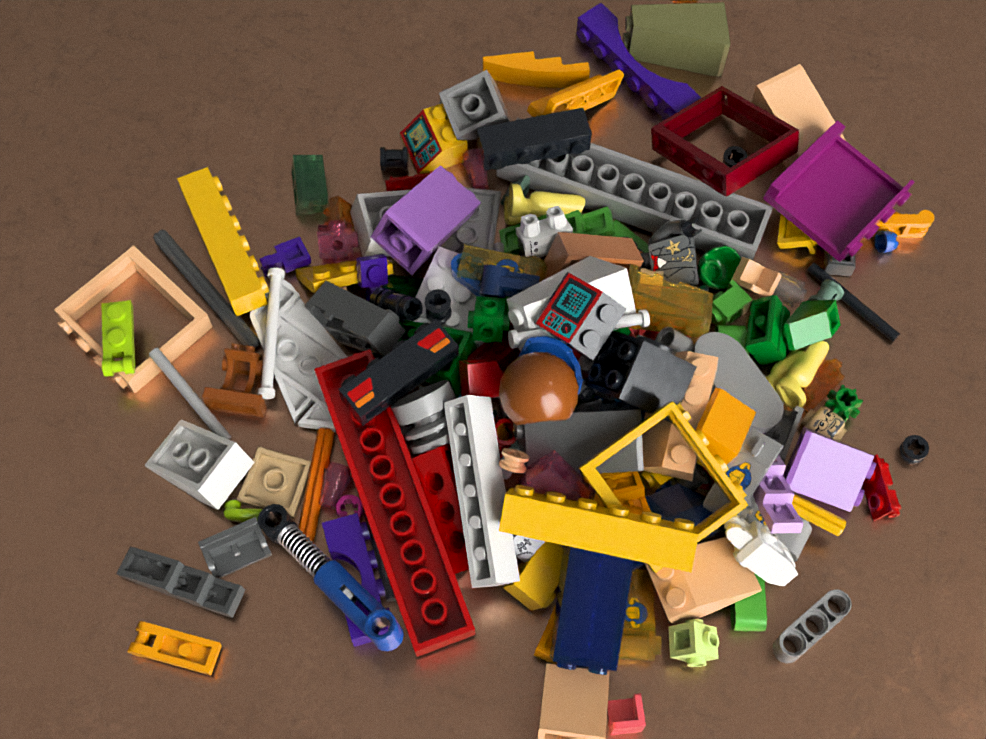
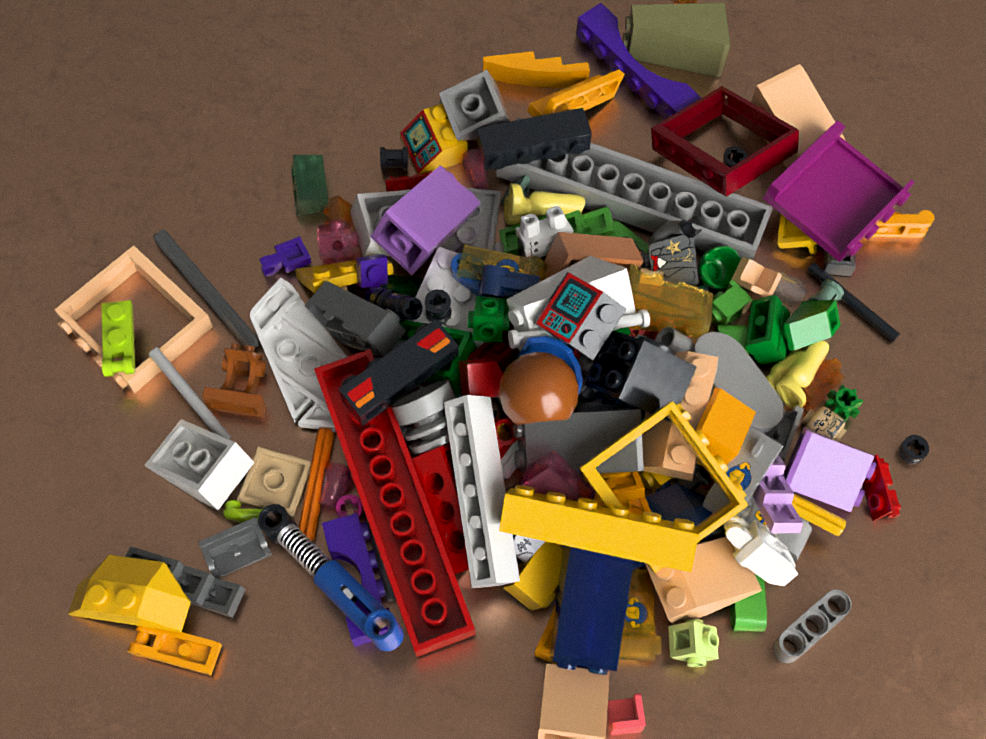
yellow brick [177,167,269,317] -> none
white bar [257,268,285,399] -> none
light nougat bush [499,448,530,473] -> none
blue hinge [874,230,899,253] -> none
none -> yellow wedge [68,555,191,632]

